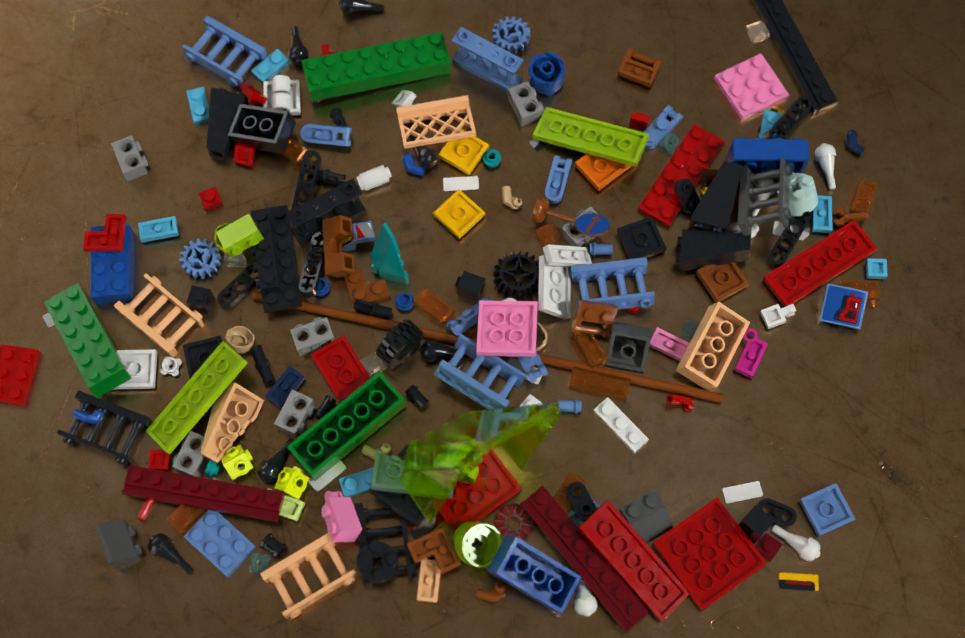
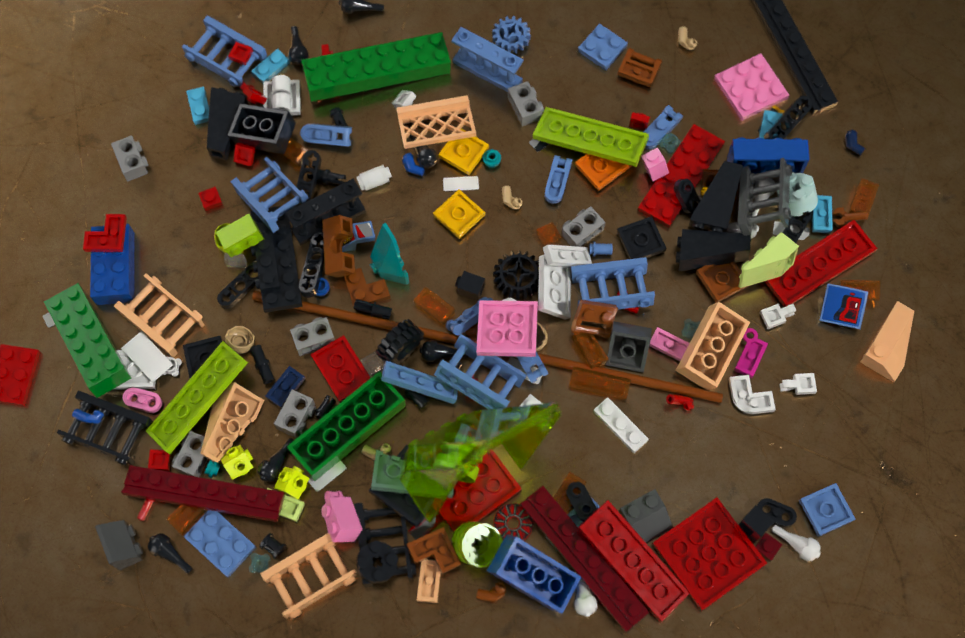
medium azure plate [138,216,179,243] -> none
medium blue gear [179,238,222,279] -> none
black brick [186,285,215,315] -> none
medium azure plate [339,467,374,497] -> none
blue plate [395,292,414,311] -> none
blue brick [528,52,565,96] -> none
piece [532,197,610,237] -> none
medium blue pin [558,399,582,414] -> none
white sticker [722,481,763,503] -> none
clear plate [745,20,770,44] -> none
sticker [779,572,819,591] -> none
white piece [814,143,836,190] -> none
medium azure plate [866,258,888,279] -> none
none -> white sticker [121,331,173,383]
none -> bright pink plate [123,387,162,413]
none -> red plate [228,42,253,66]
none -> medium blue fence [230,157,309,233]
none -> medium blue plate [381,361,458,404]
none -> medium blue plate [578,24,628,70]
none -> bright pink brick [641,148,669,181]
none -> tan arm [679,27,697,50]
none -> white plate [728,375,776,414]
none -> yellowish green slope [738,232,799,288]
none -> white plate [779,373,817,395]
none -> light nougat wedge [860,301,914,382]

